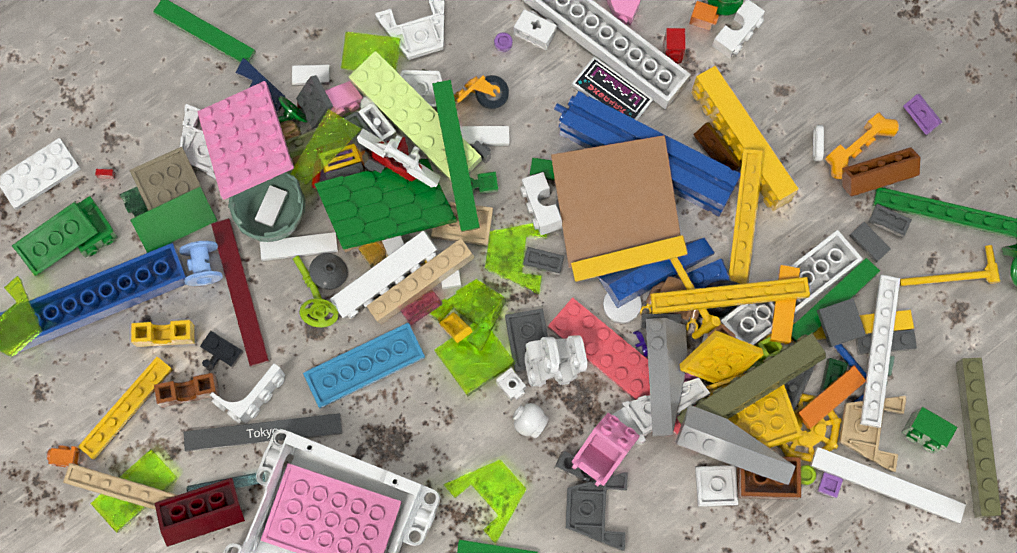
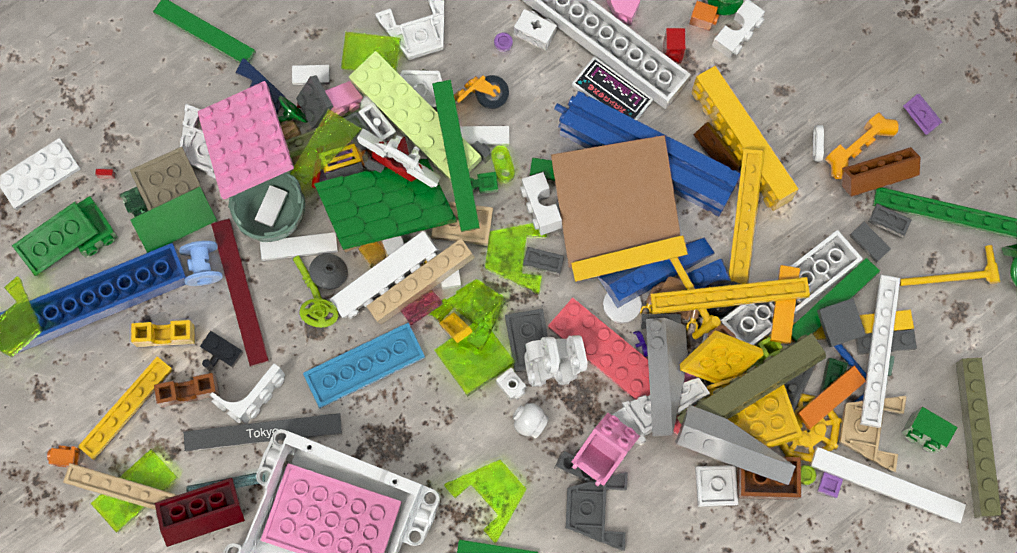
none -> clear neon green plate [491,146,515,183]

